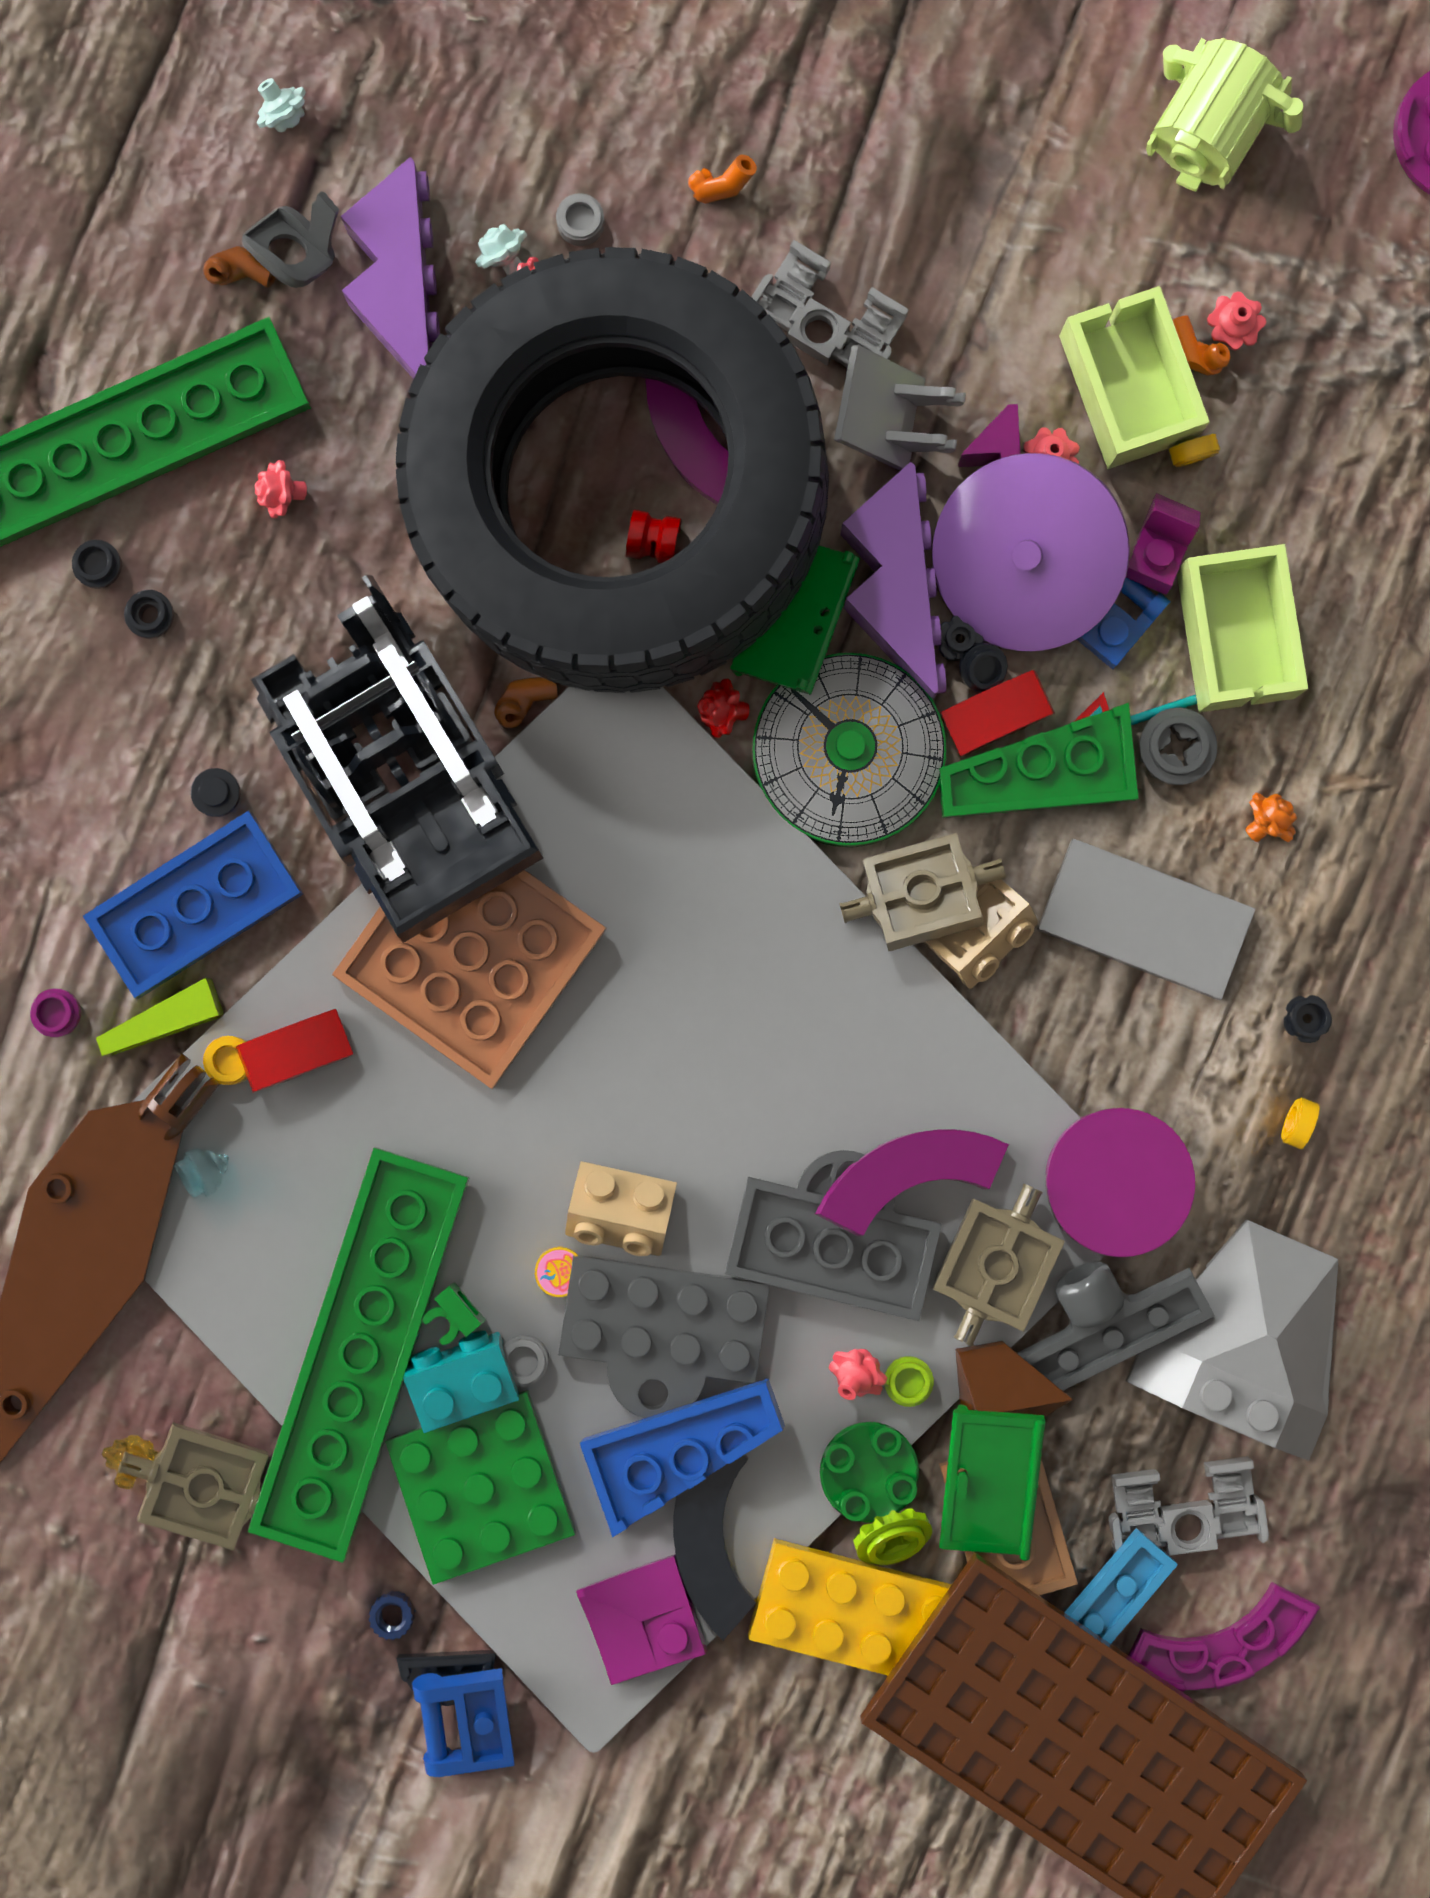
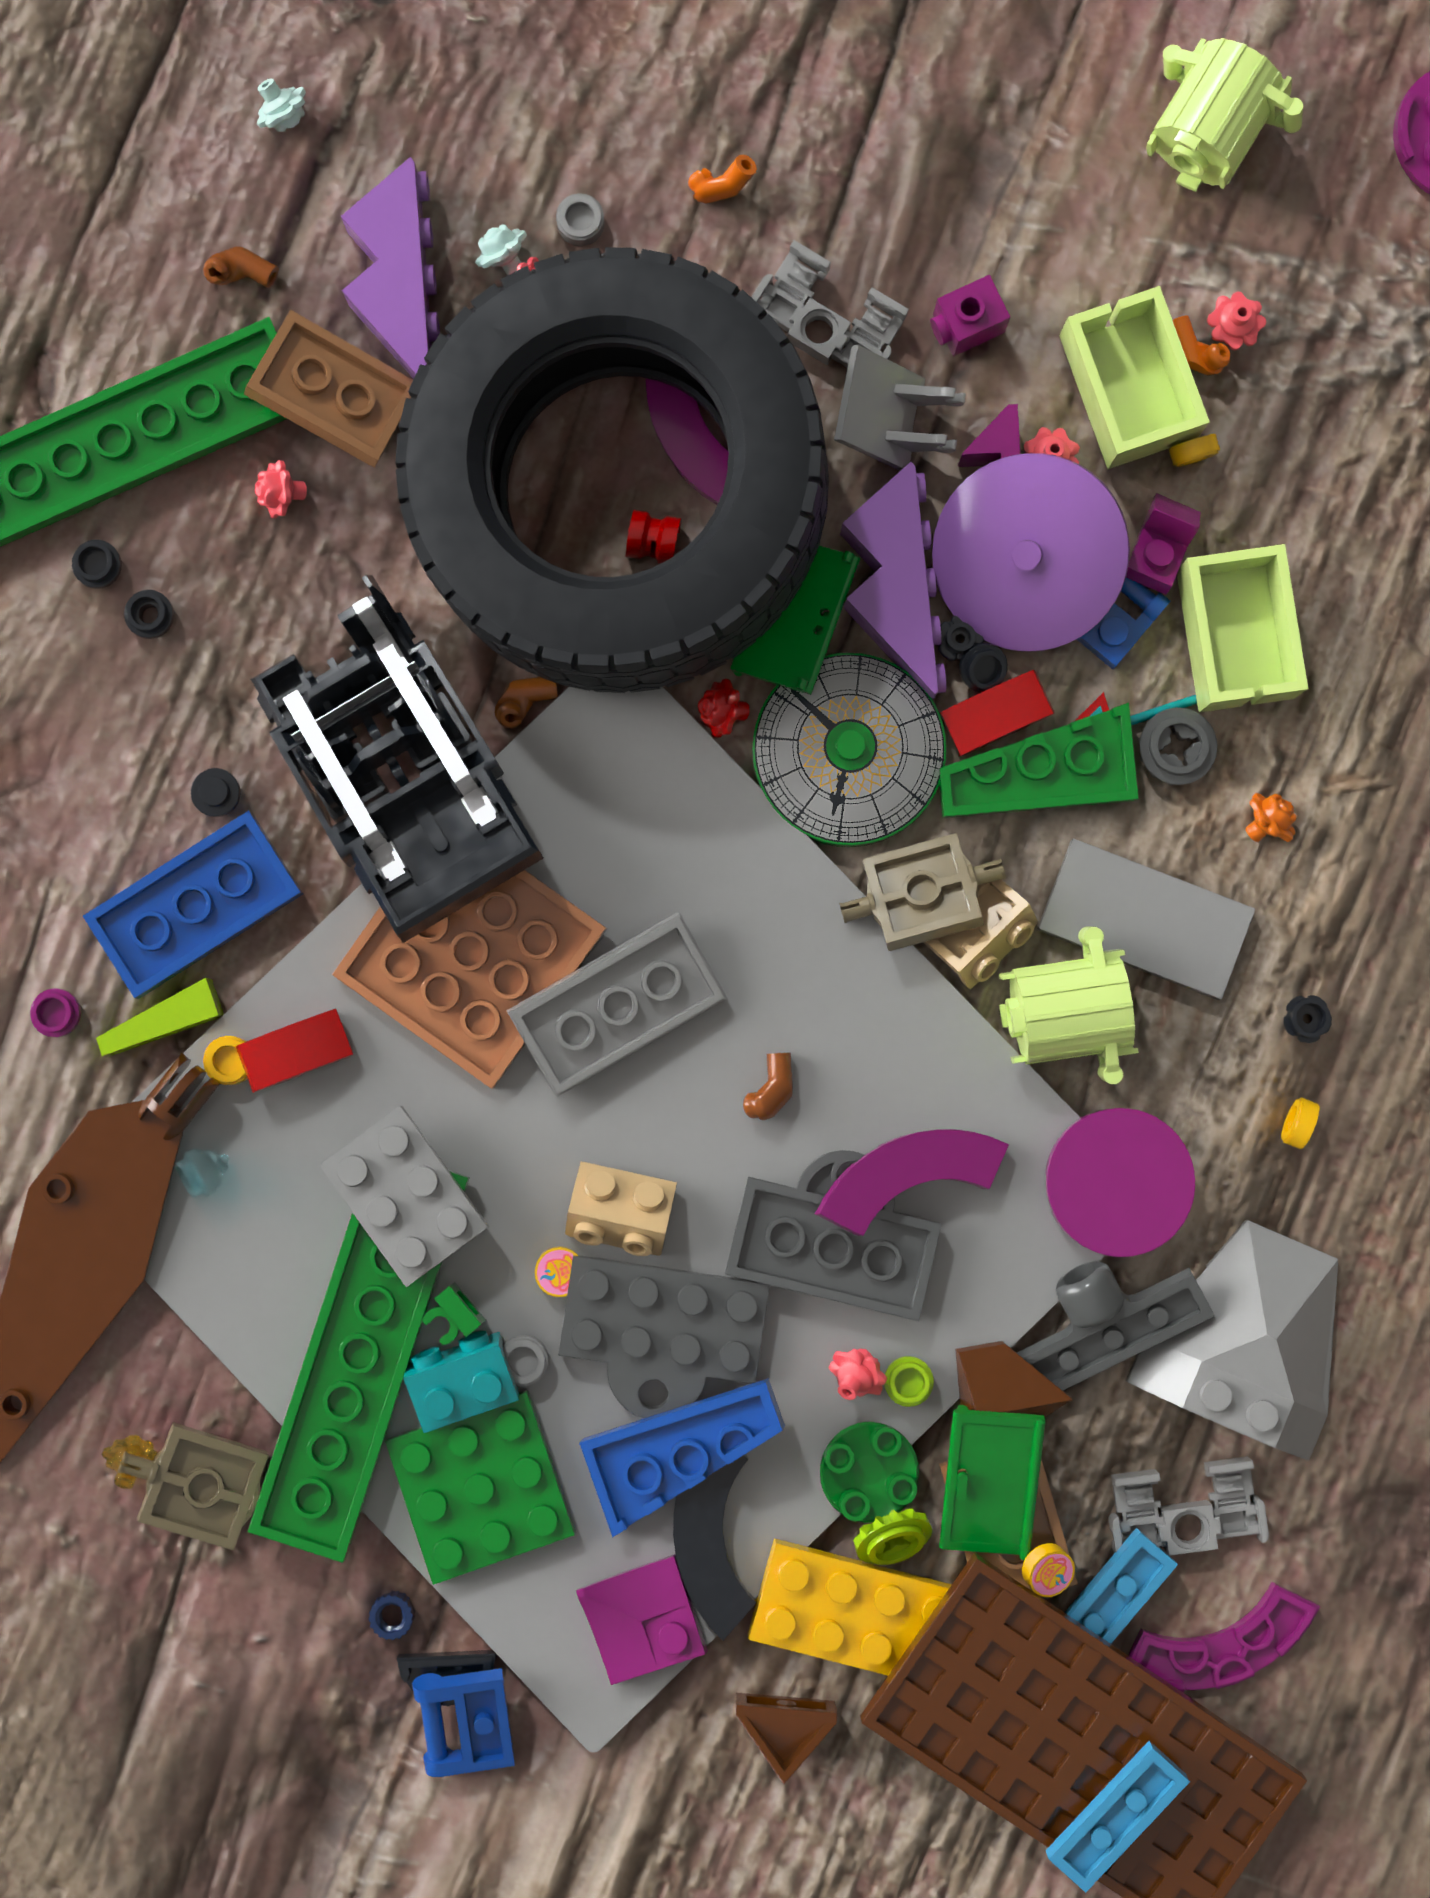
dark grey piece [242,191,339,288] -> none
dark tan plate [932,1183,1065,1347] -> none
none -> medium nougat plate [244,310,413,468]
none -> light grey plate [319,1106,490,1287]
none -> light grey tile [506,912,728,1097]
none -> reddish brown slope [736,1693,837,1785]
none -> dark orange arm [743,1053,793,1120]
none -> magenta brick [930,274,1011,357]
none -> yellowish green container [999,926,1139,1084]
none -> tile [1022,1543,1075,1597]
none -> dark azure plate [1045,1741,1190,1893]

